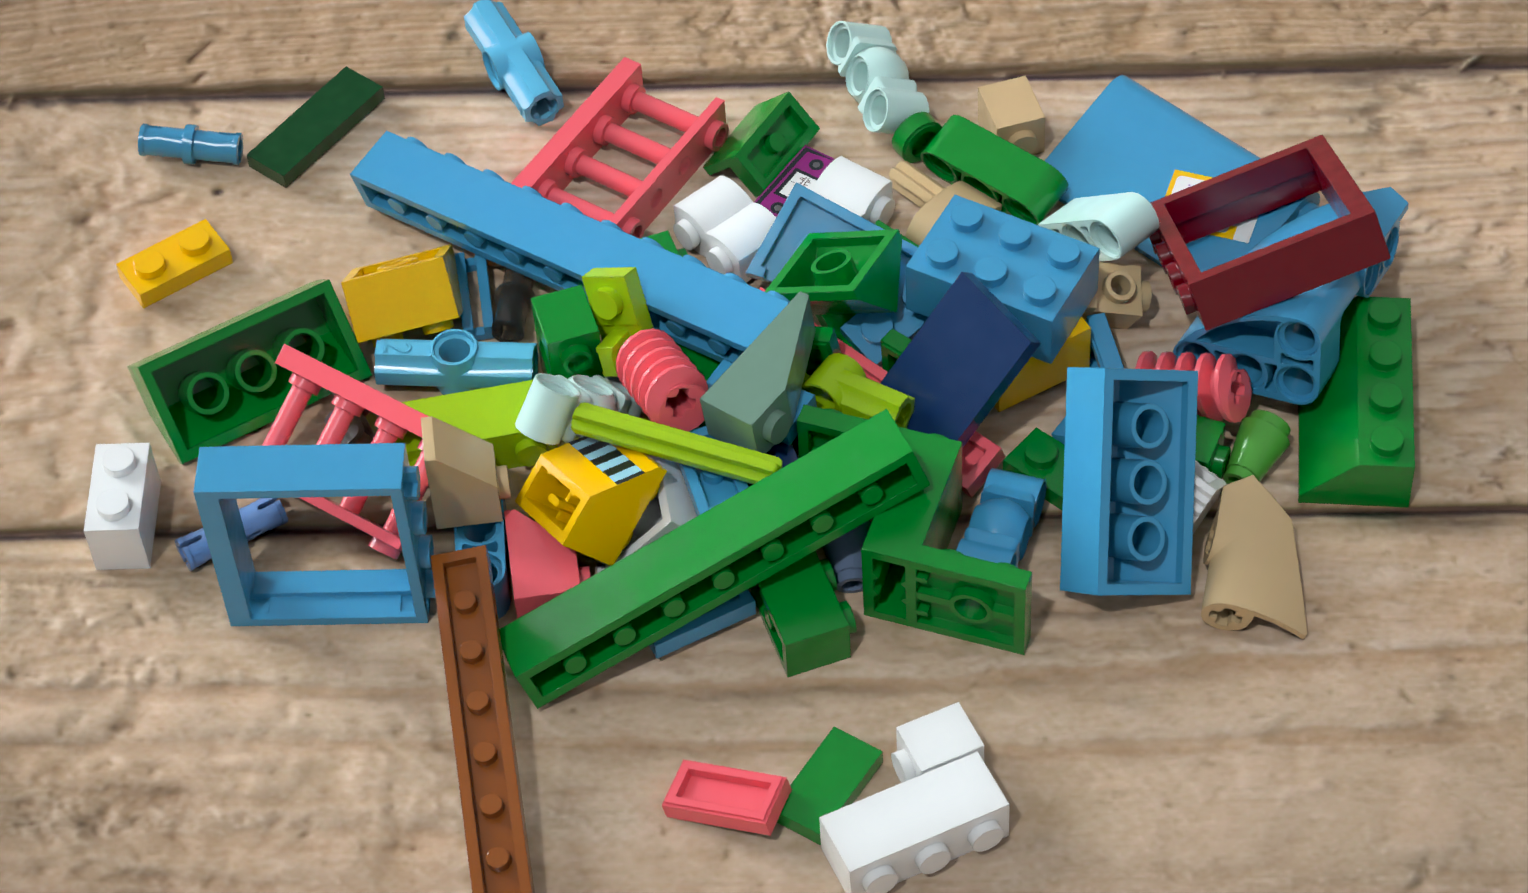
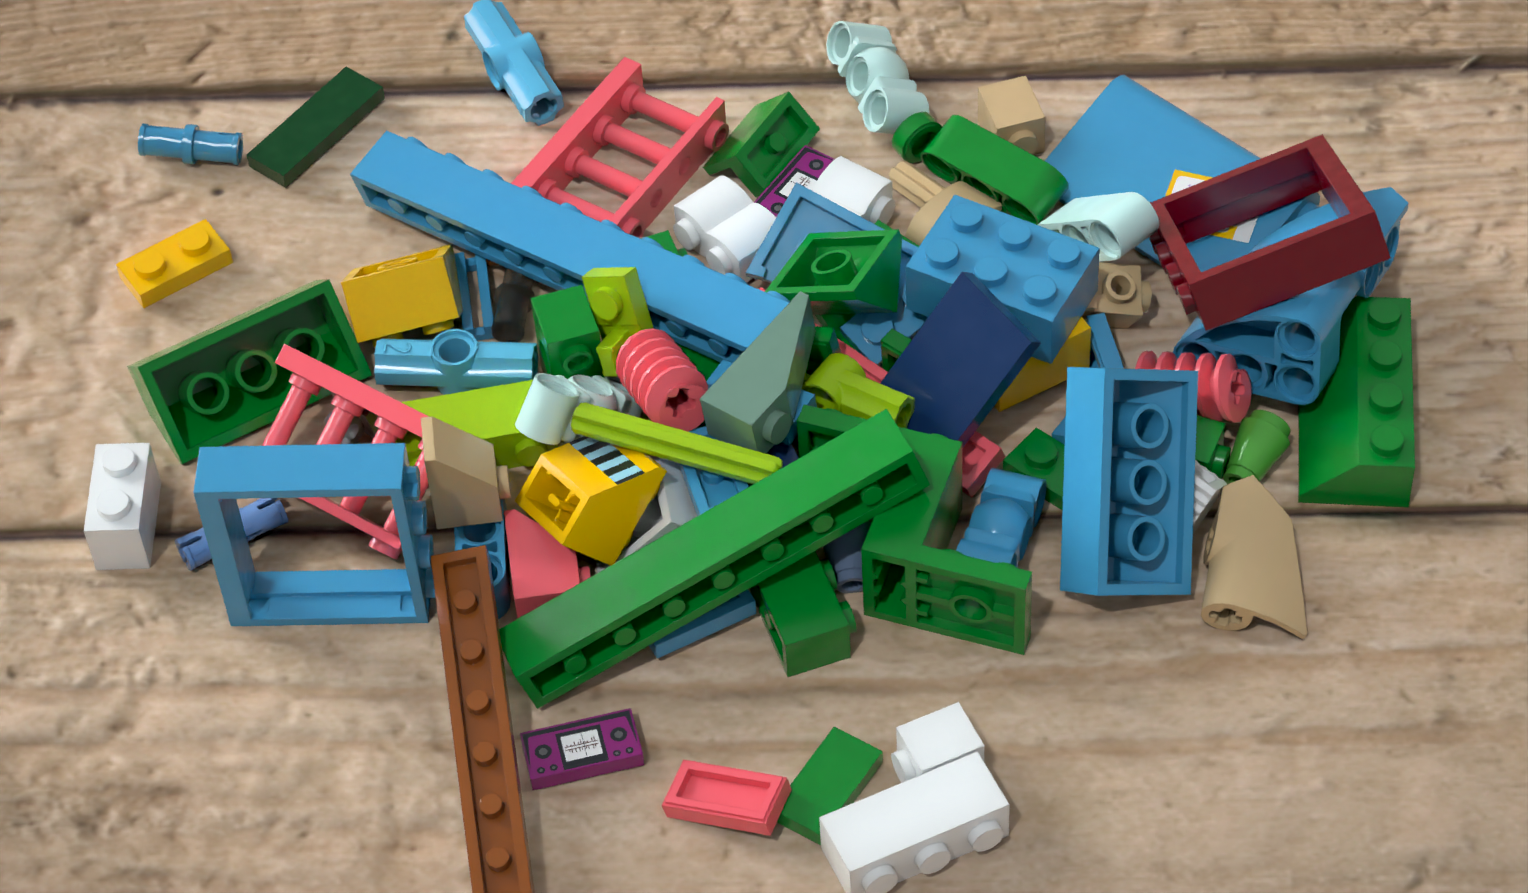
none -> tile [520,708,644,790]

